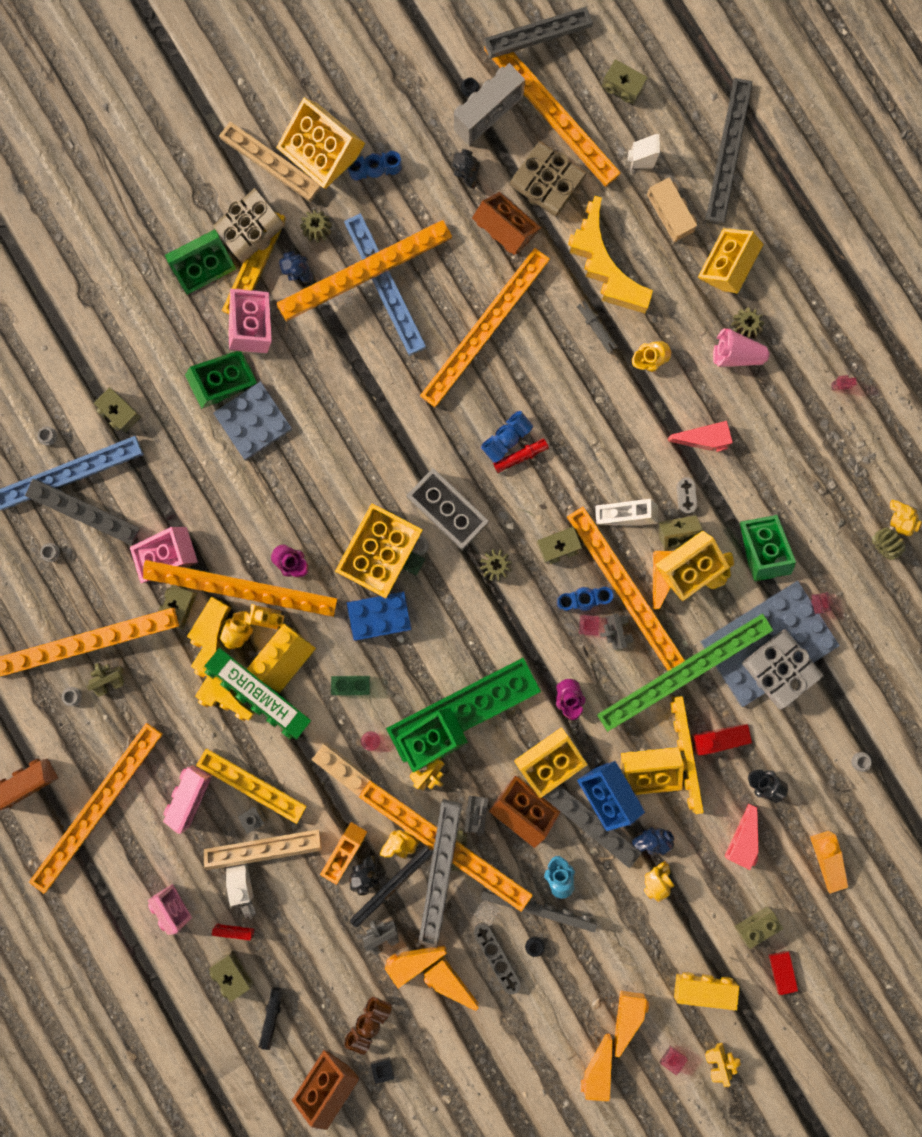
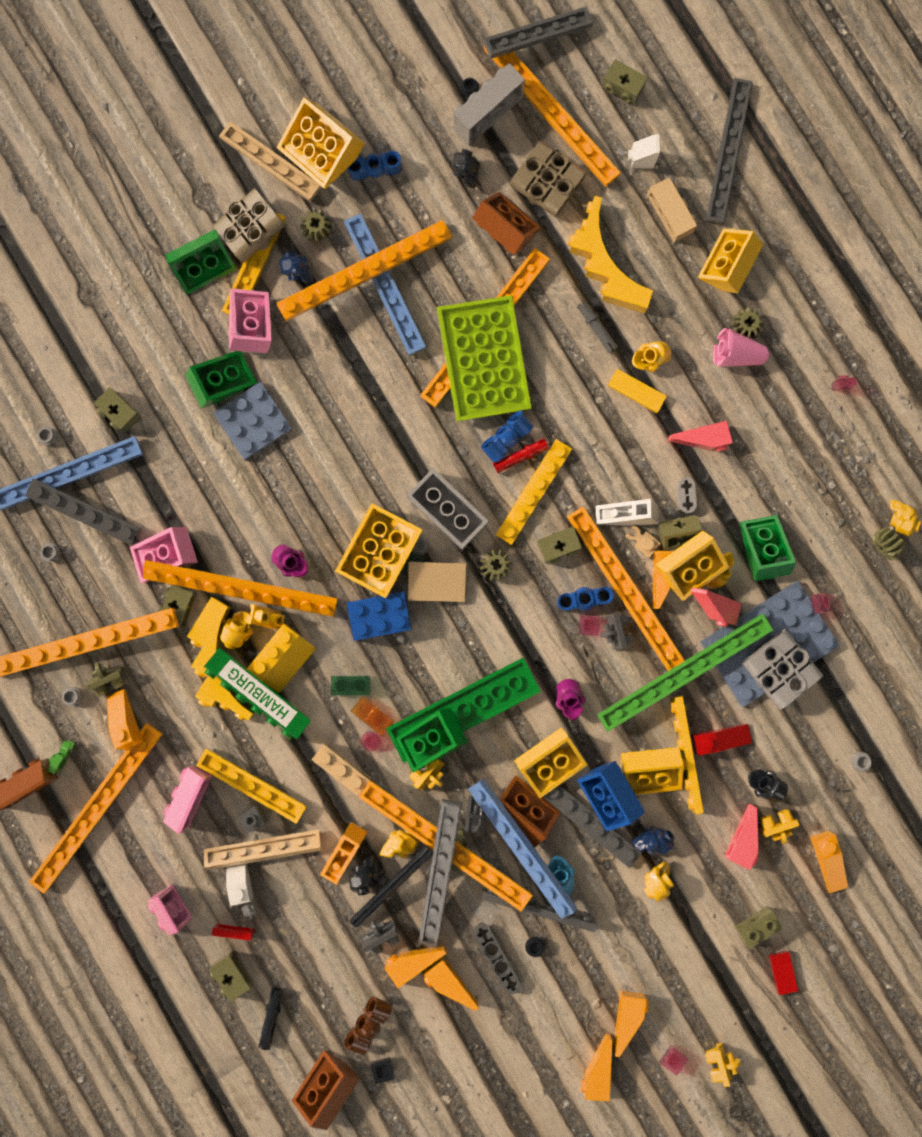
yellow brick [674,972,739,1011] -> none
none -> bright green plate [47,740,75,774]
none -> light orange slope [107,689,143,750]
none -> clear orange slope [351,696,395,737]
none -> tan tile [407,562,466,602]
none -> lime plate [436,295,532,422]
none -> medium blue plate [468,779,578,919]
none -> yellow plate [495,439,572,545]
none -> yellow tile [607,369,667,414]
none -> tan plate [625,526,661,558]
none -> coral slope [691,588,742,628]
none -> yellow hips [759,809,799,844]

